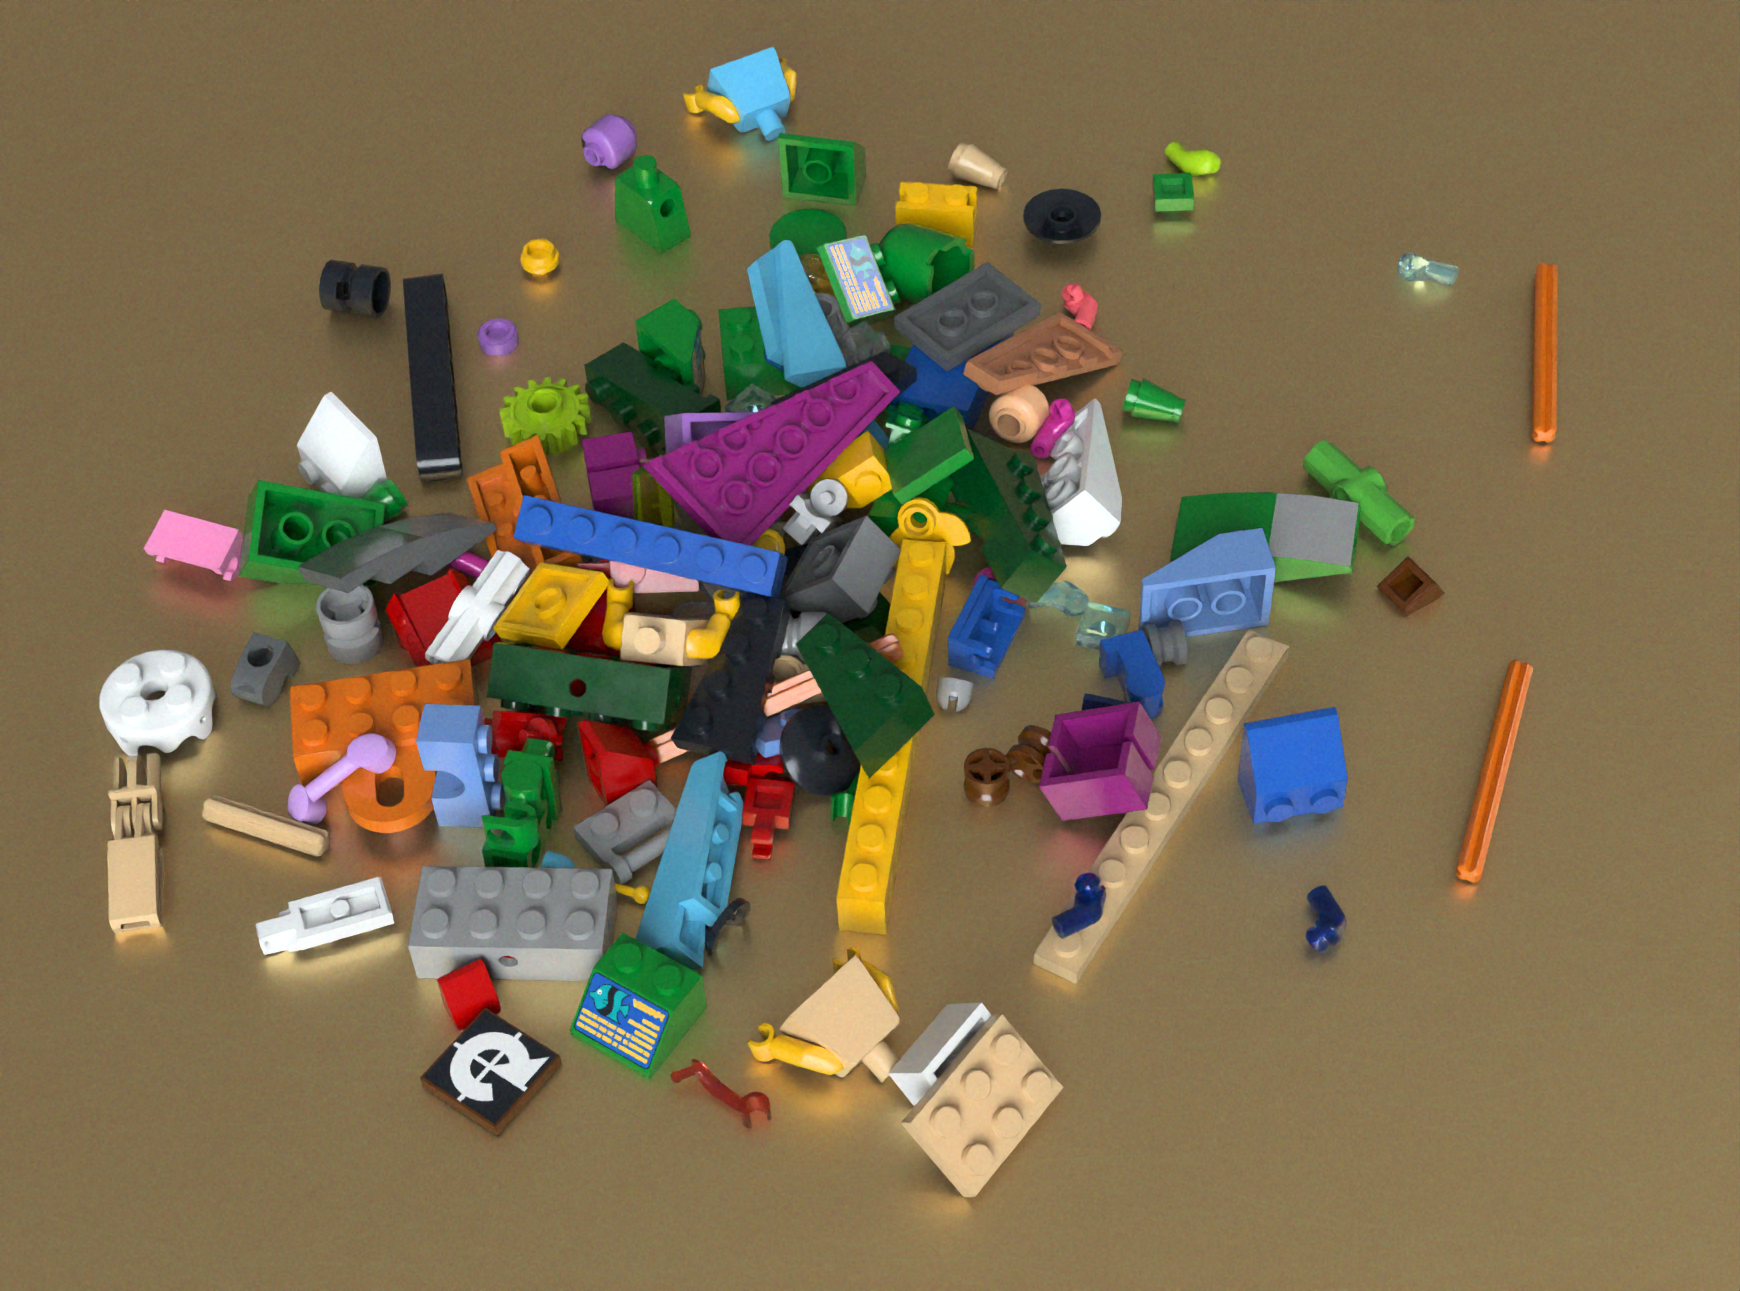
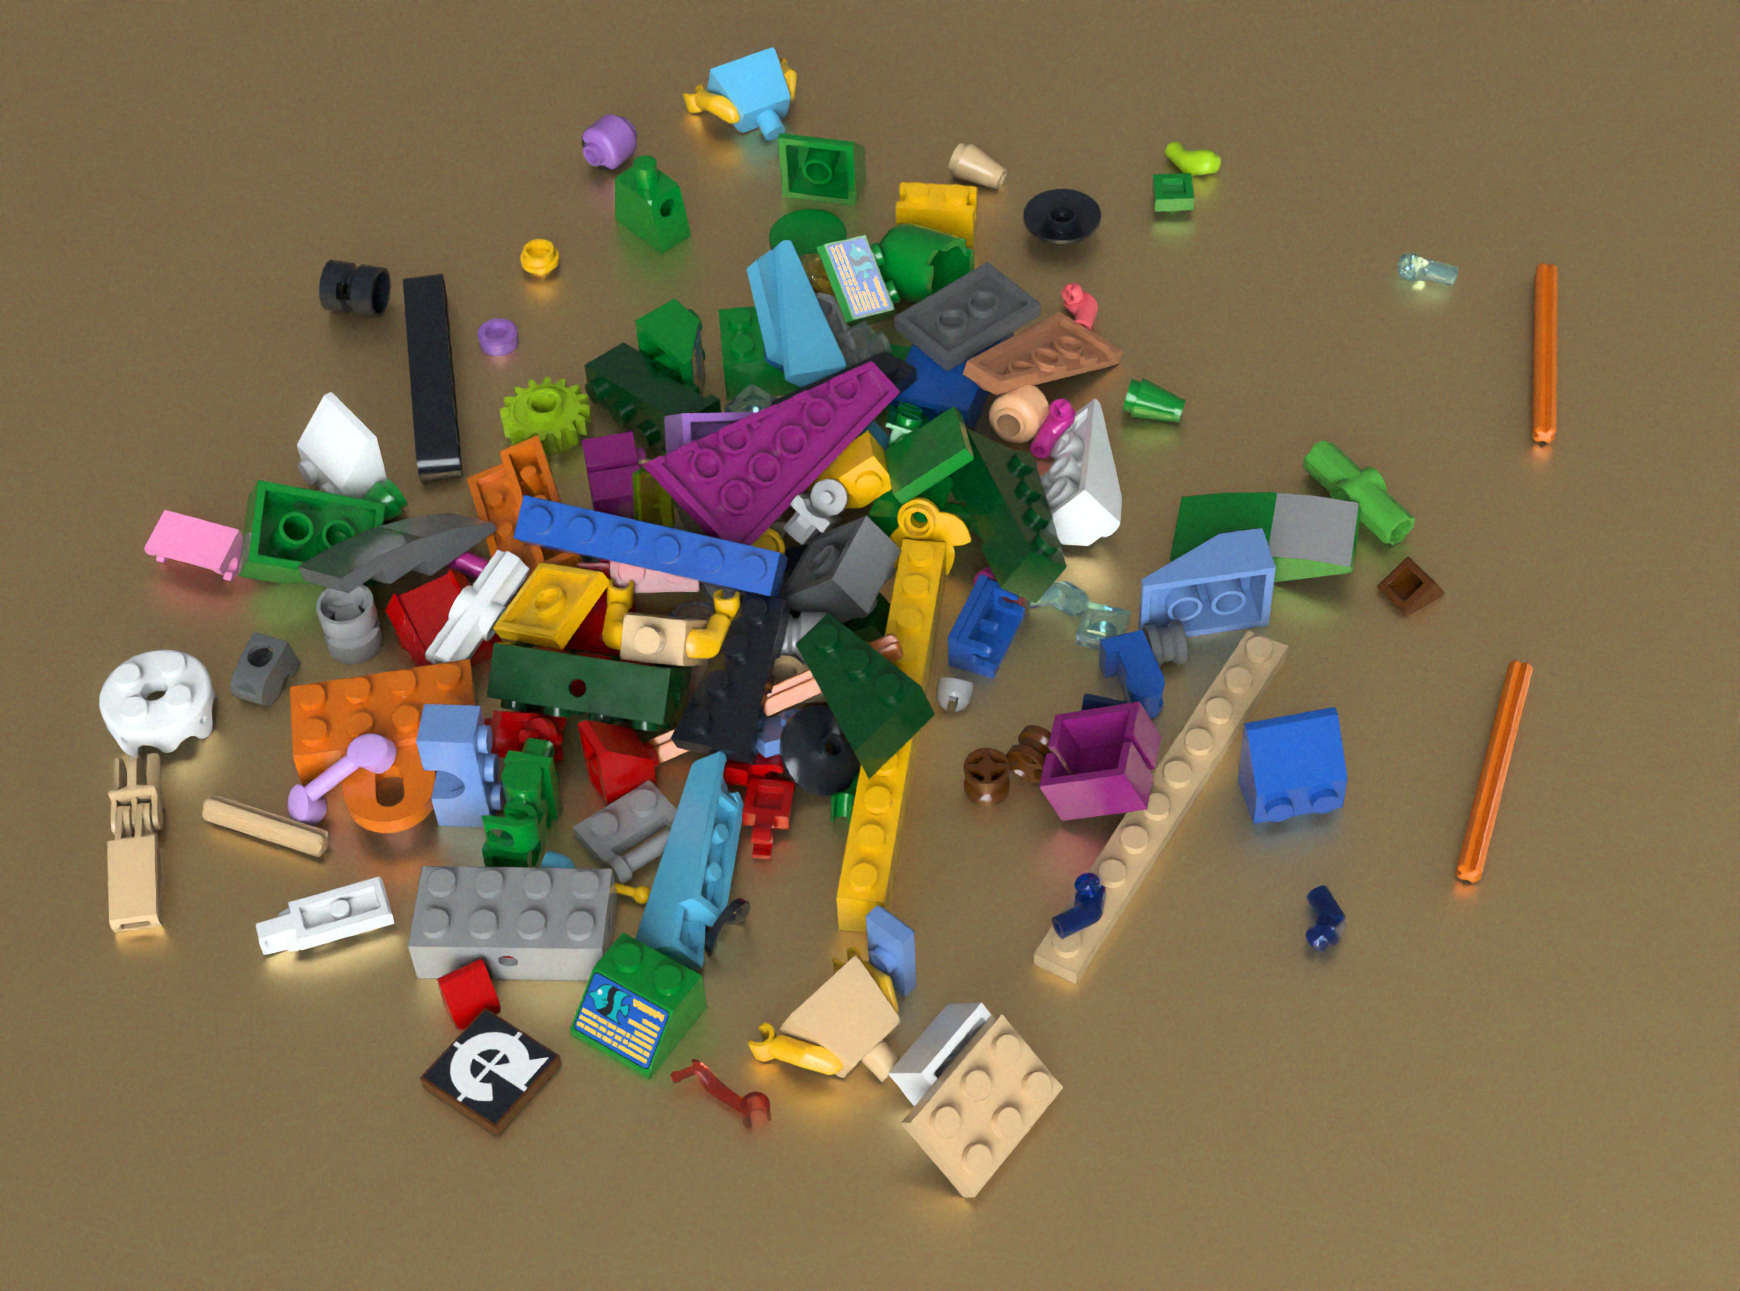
none -> medium blue plate [866,905,917,997]

